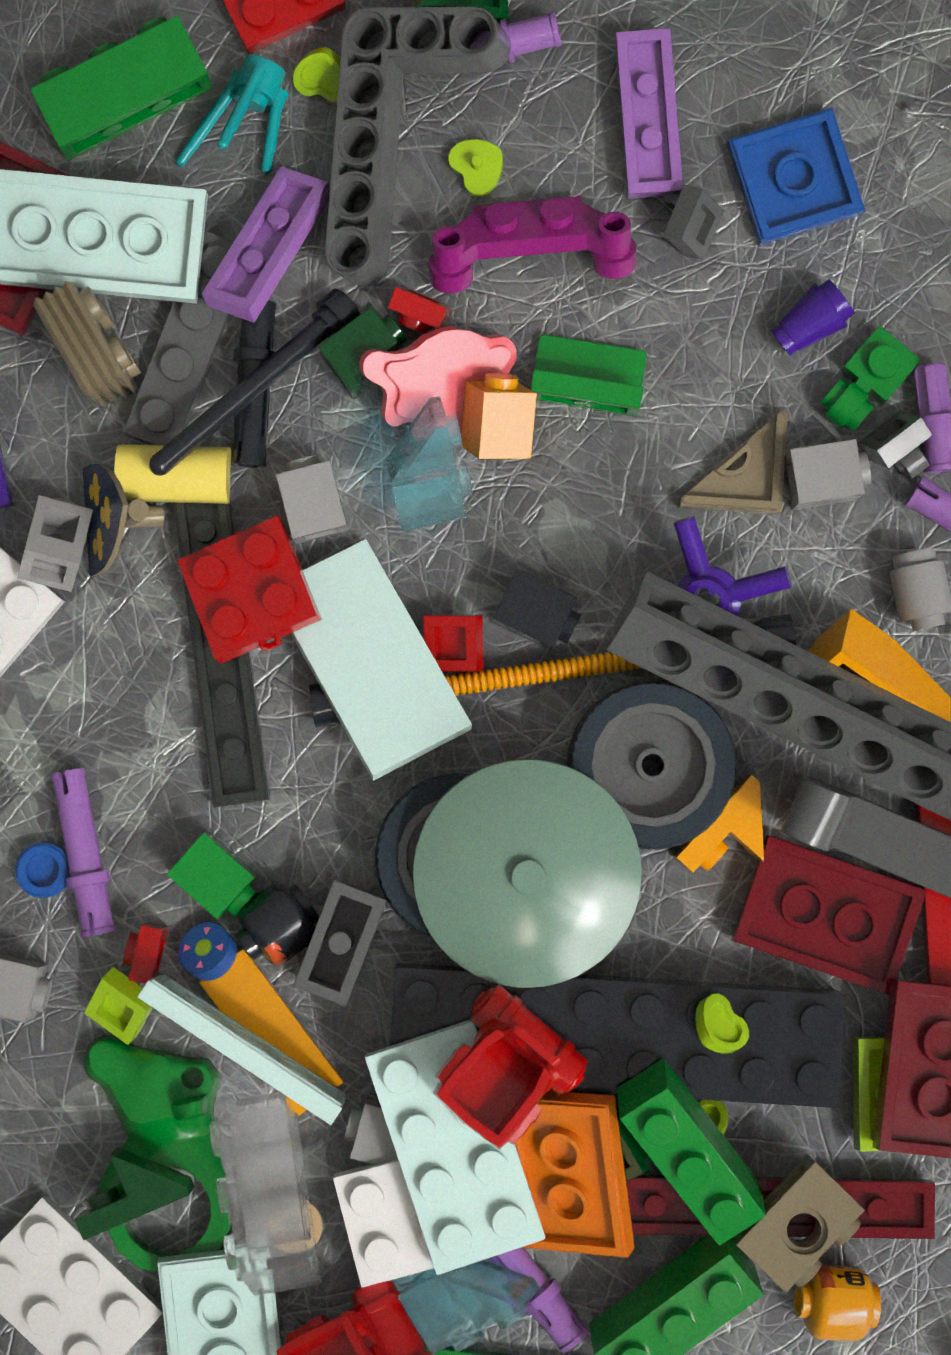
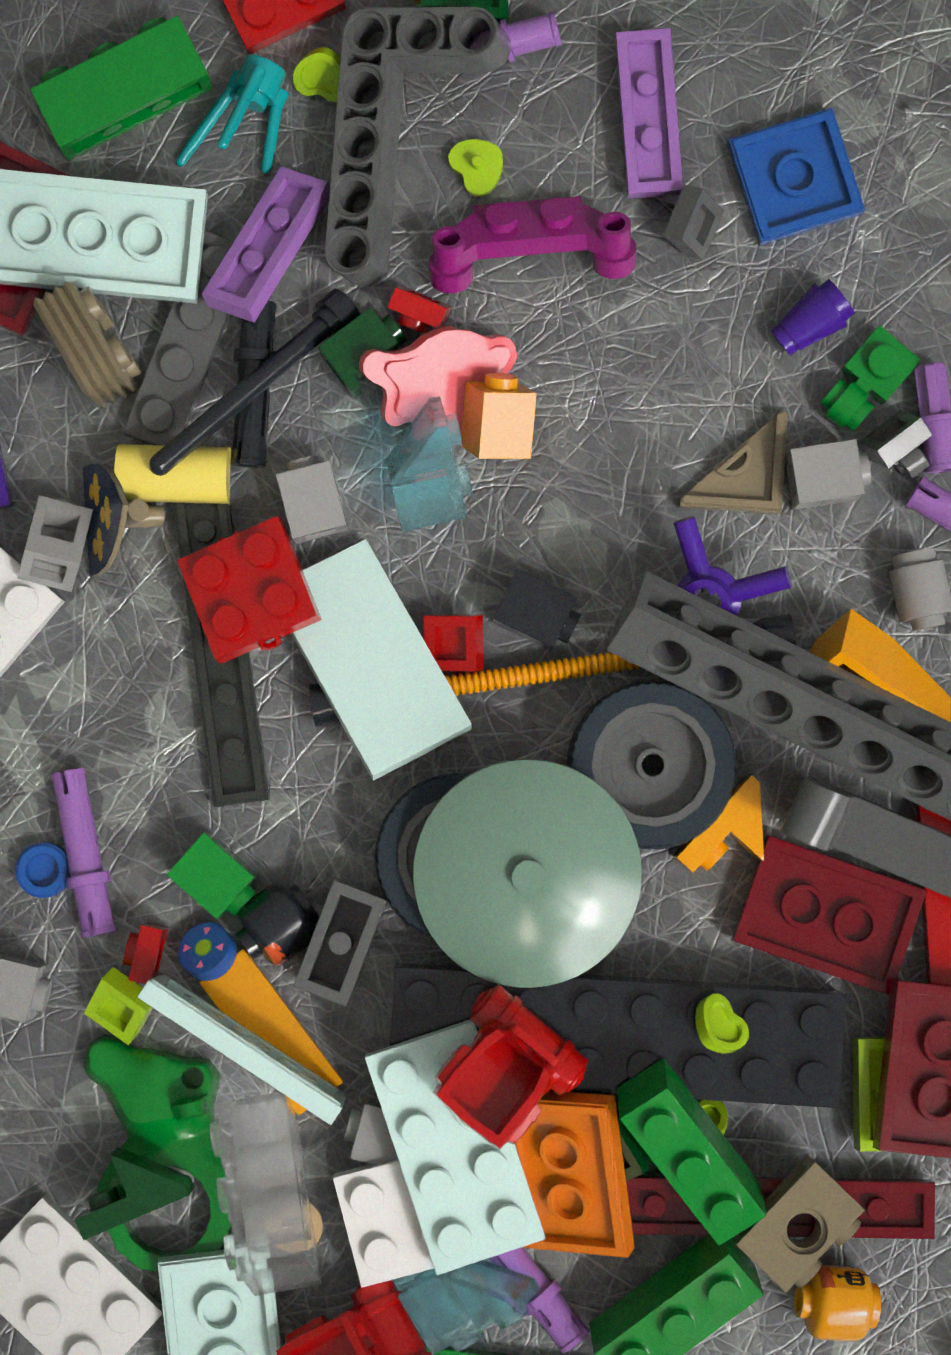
green panel [531,334,647,417] -> none

